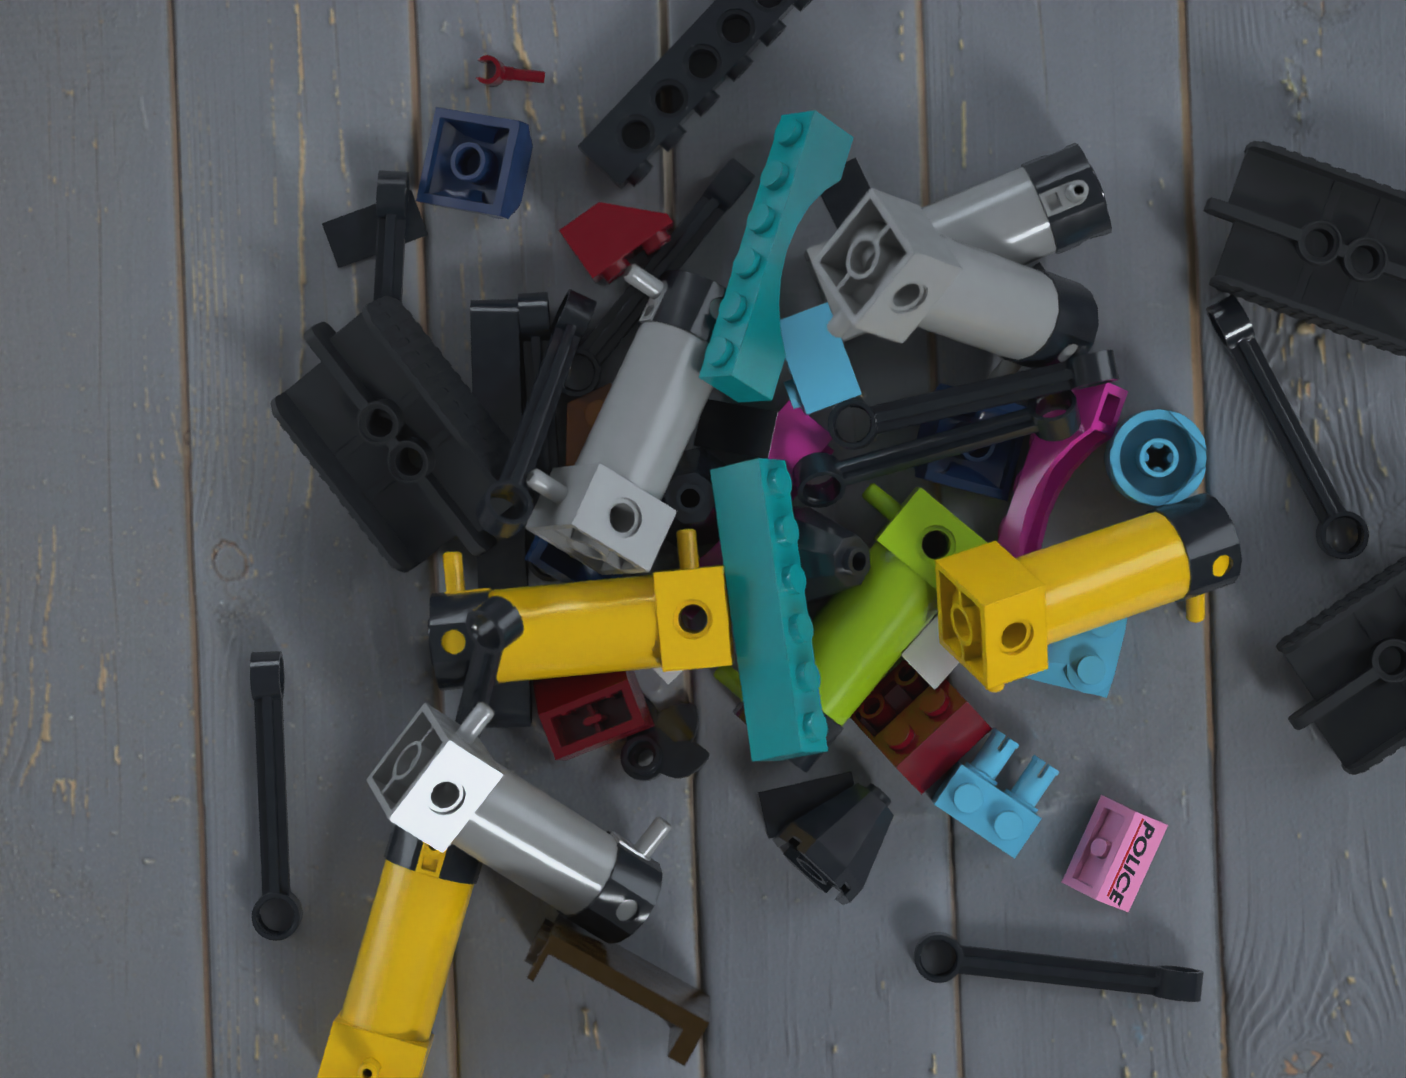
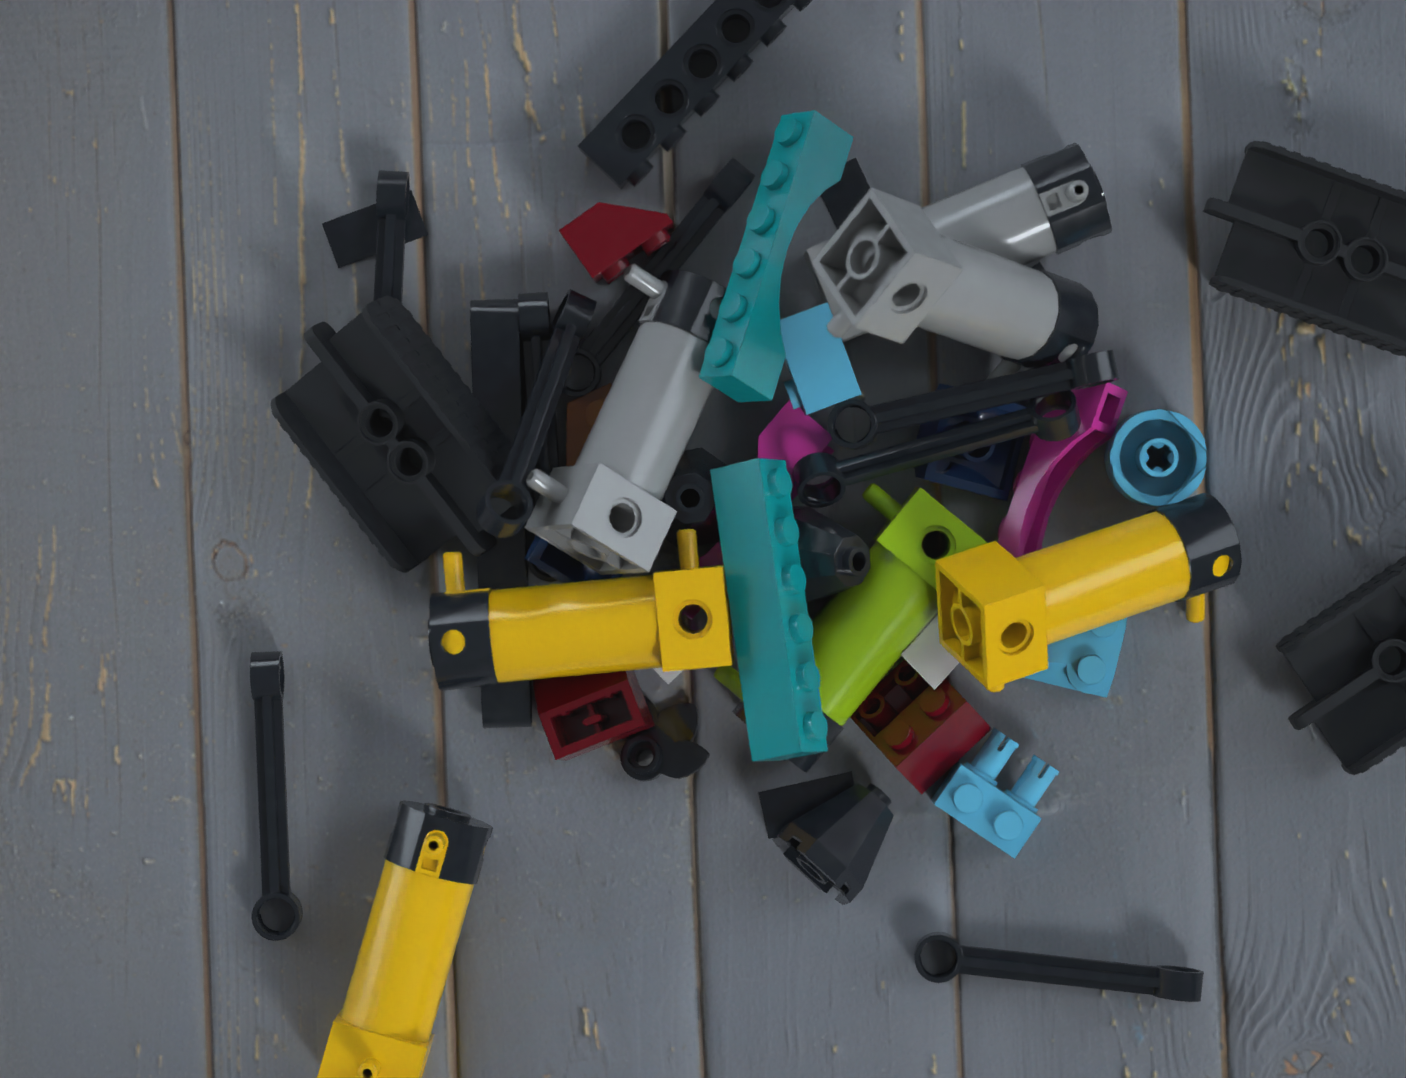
light grey piece [366,702,671,944] -> none
dark blue slope [416,107,533,219] -> none
black piece [455,596,524,739] -> none
dark red hand [476,55,545,87] -> none
dark brown panel [524,913,710,1066] -> none
black sticker [694,399,778,459] -> none
bright pink panel [1062,795,1168,912] -> none
black piece [1206,294,1369,559] -> none

